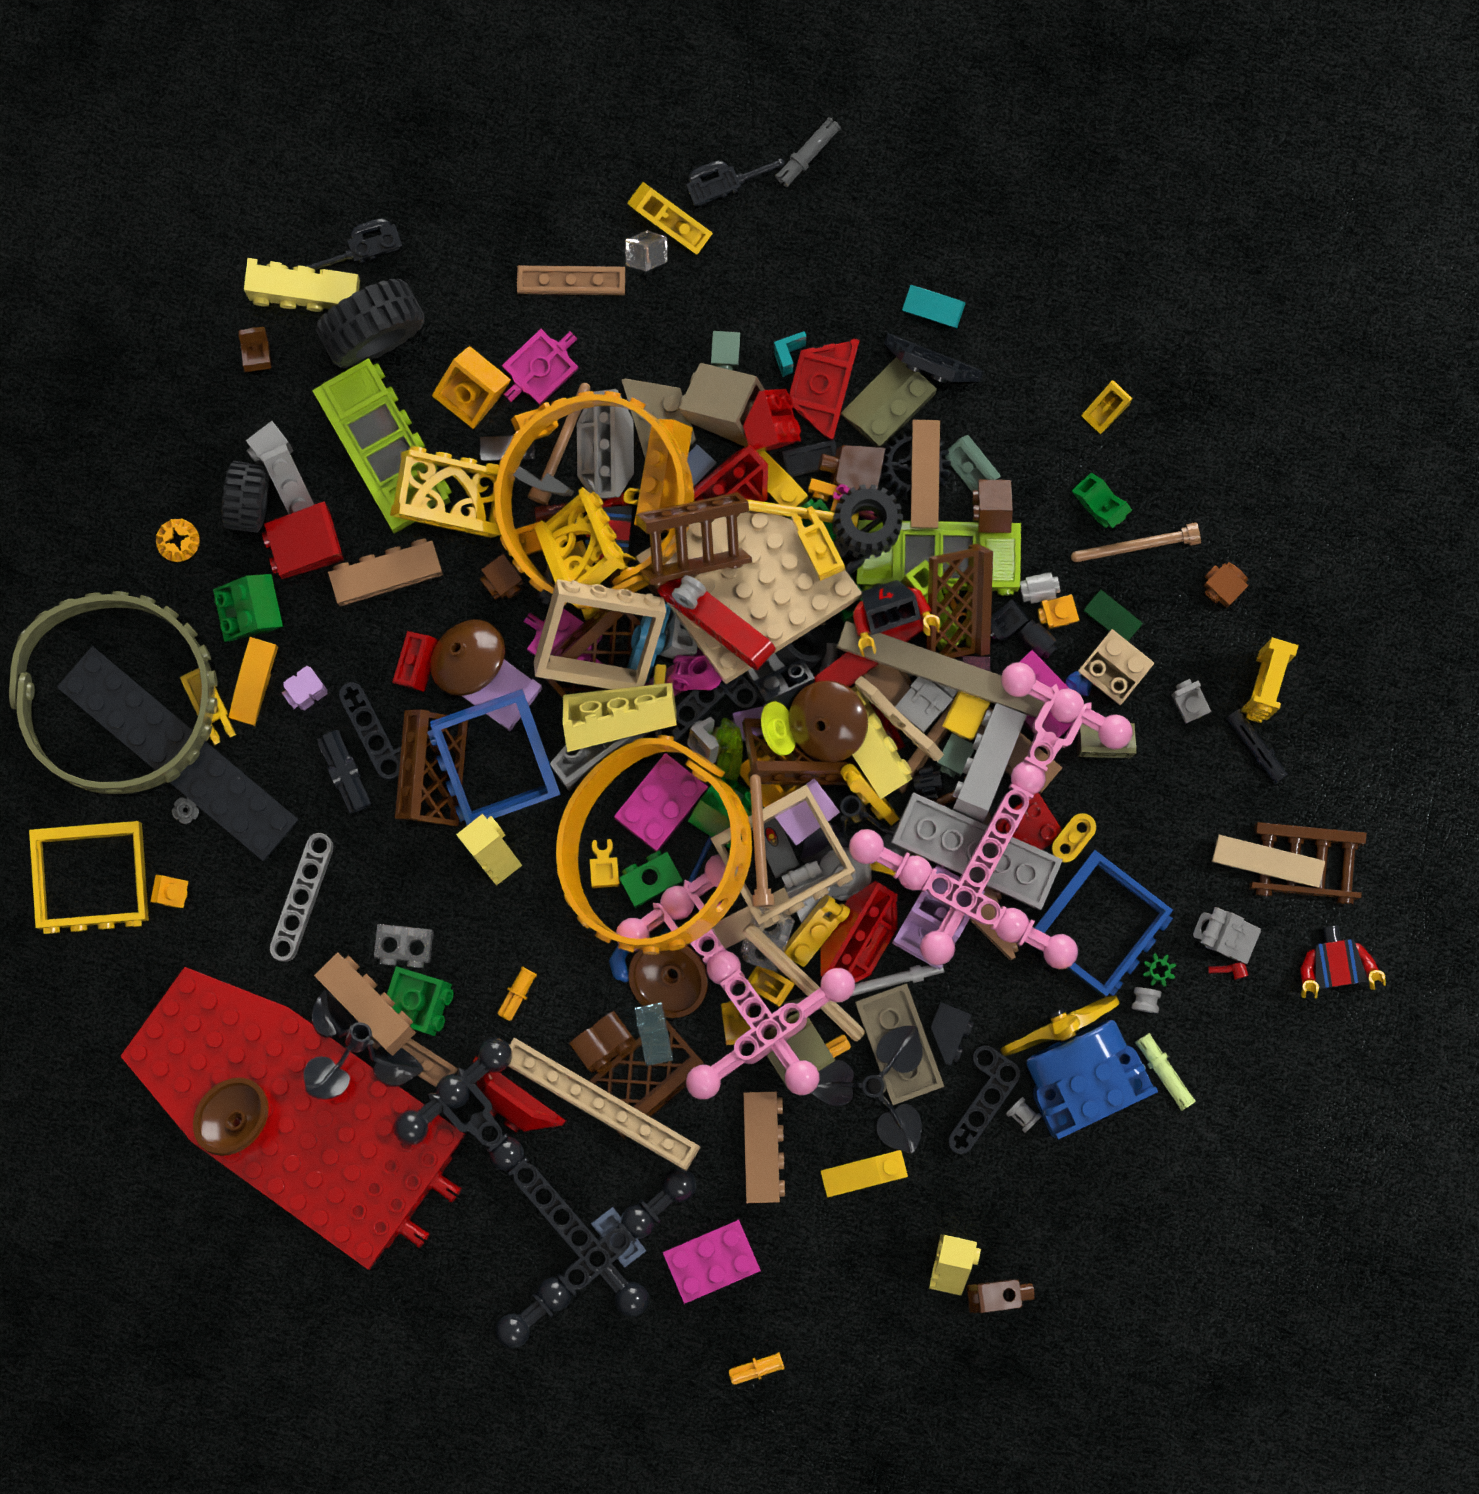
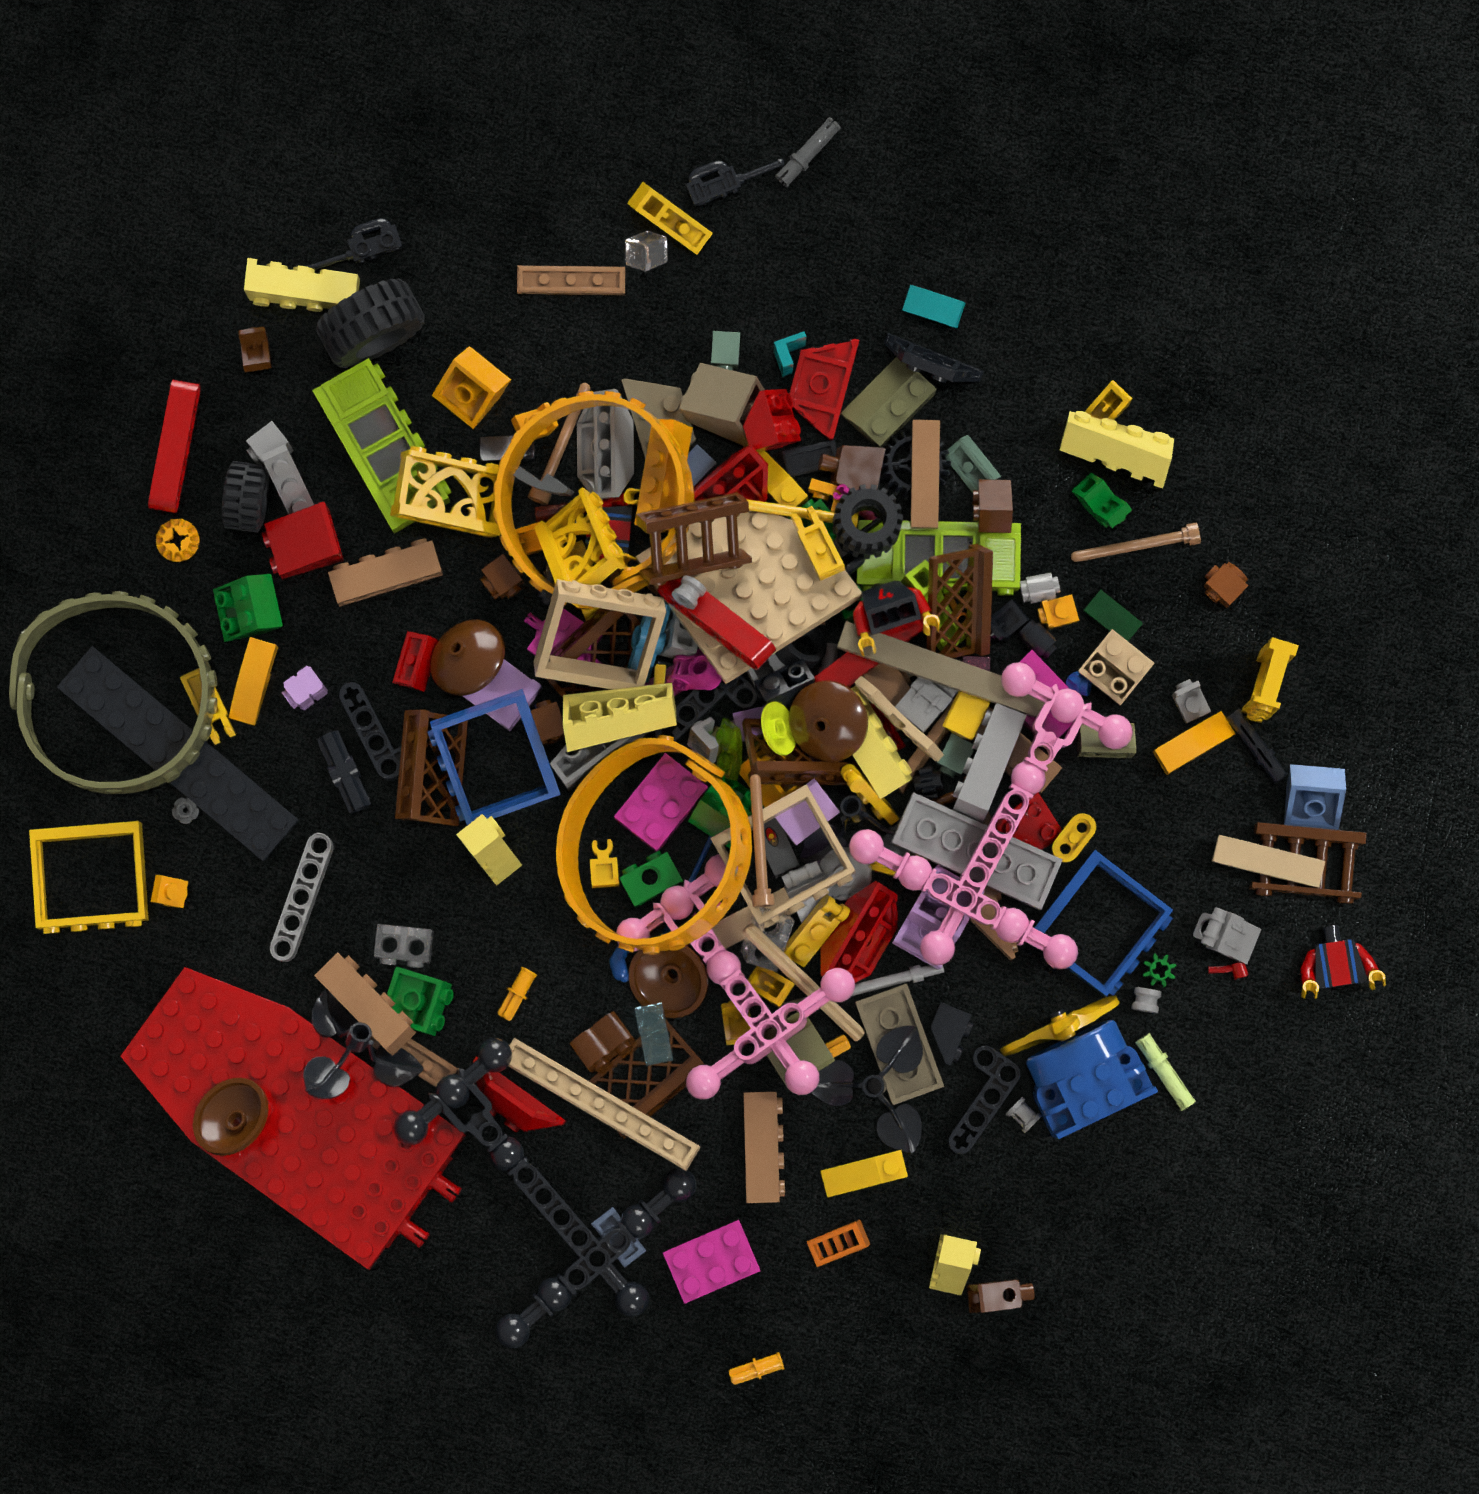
dark pink plate [502,329,579,405] -> none
none -> red beam [148,380,200,513]
none -> reddish brown brick [531,700,565,747]
none -> orange slope [807,1220,870,1267]
none -> light yellow wedge [1060,411,1174,489]
none -> light orange slope [1153,711,1235,775]
none -> medium blue slope [1284,764,1346,830]

